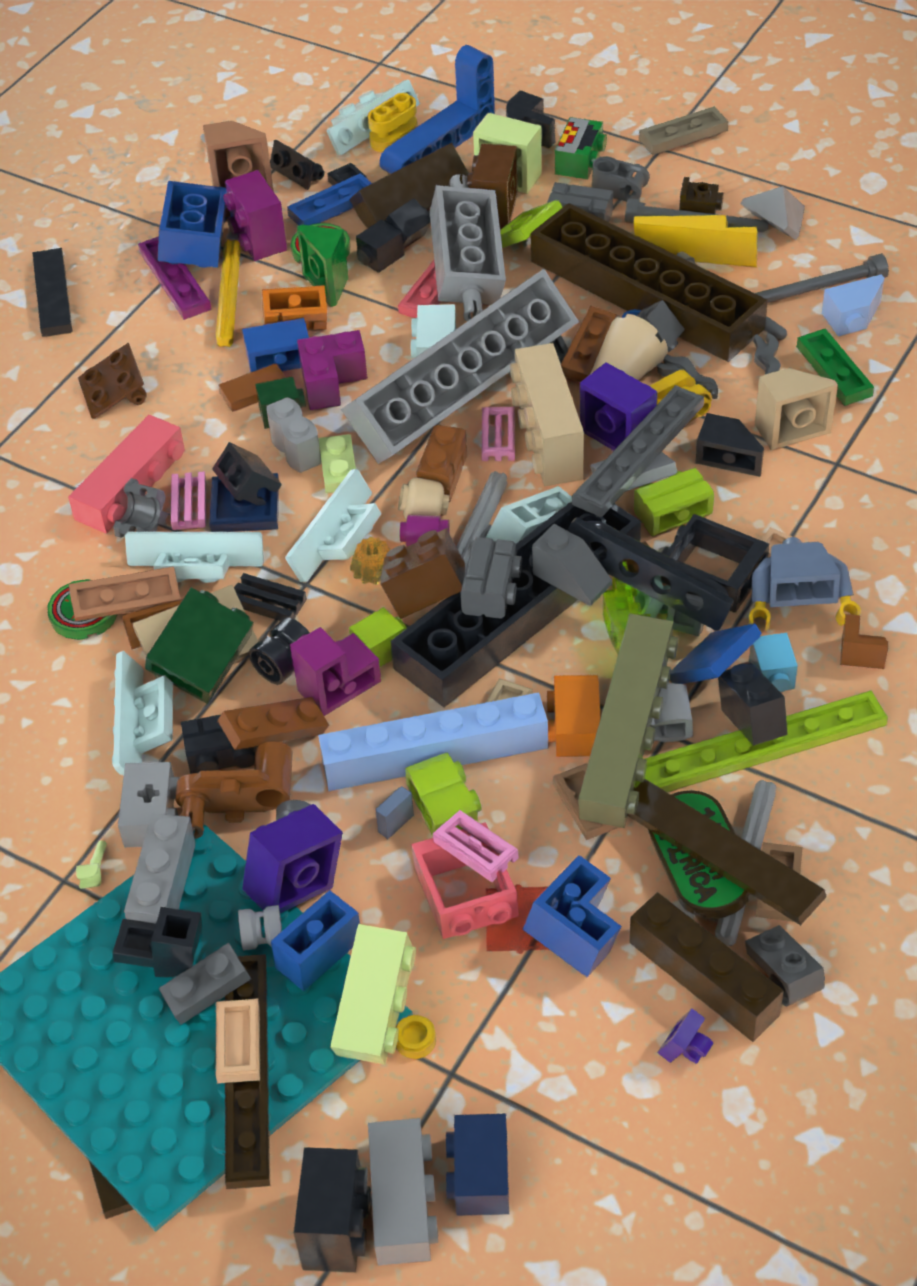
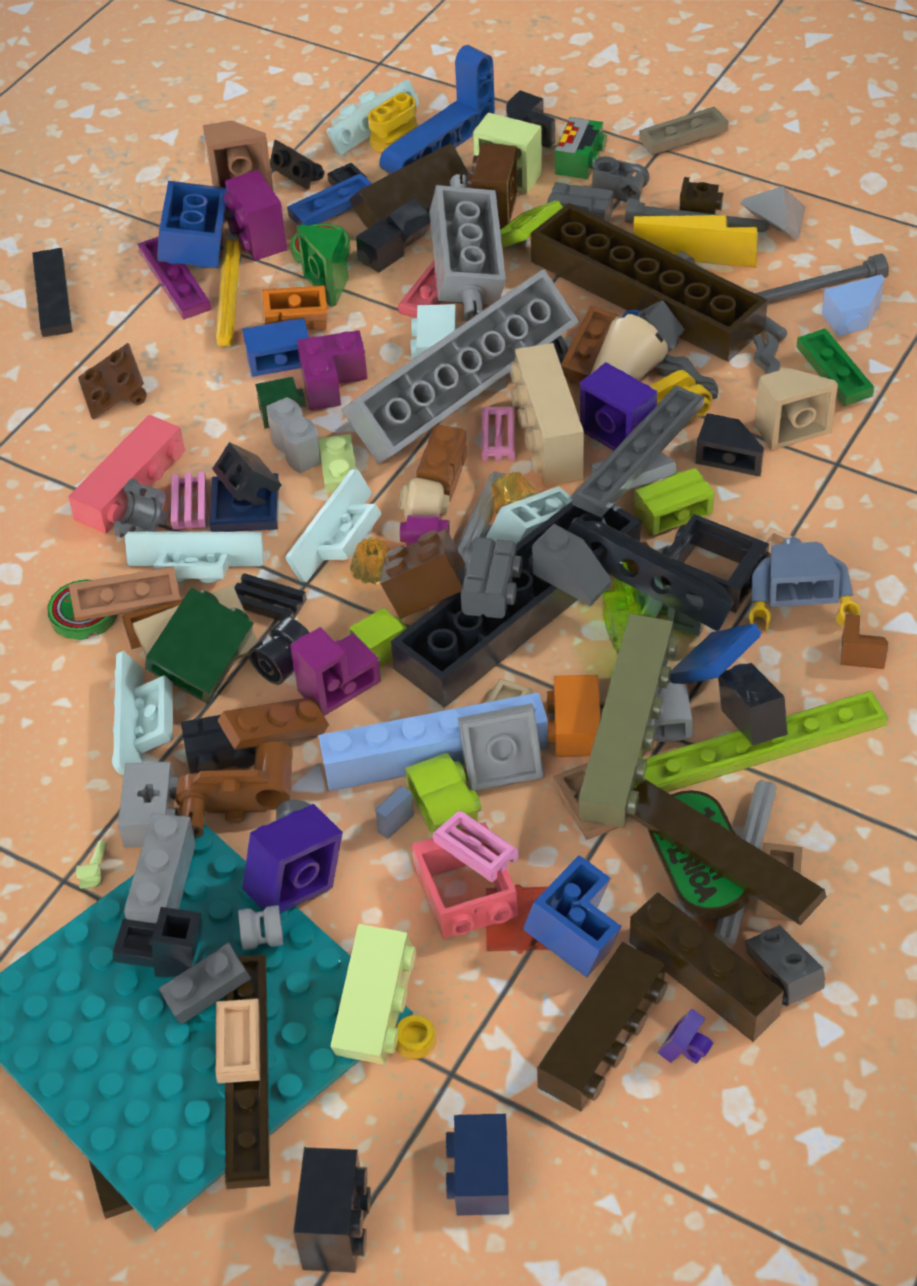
dark orange tile [218,363,286,412] -> none
blue brick [271,890,360,992] -> none
light grey brick [368,1118,439,1266] -> none
medium azure brick [749,633,798,692] -> none
none -> light grey tile [458,703,544,791]
none -> clear yellow piece [491,472,537,514]
none -> dark brown brick [537,942,668,1112]

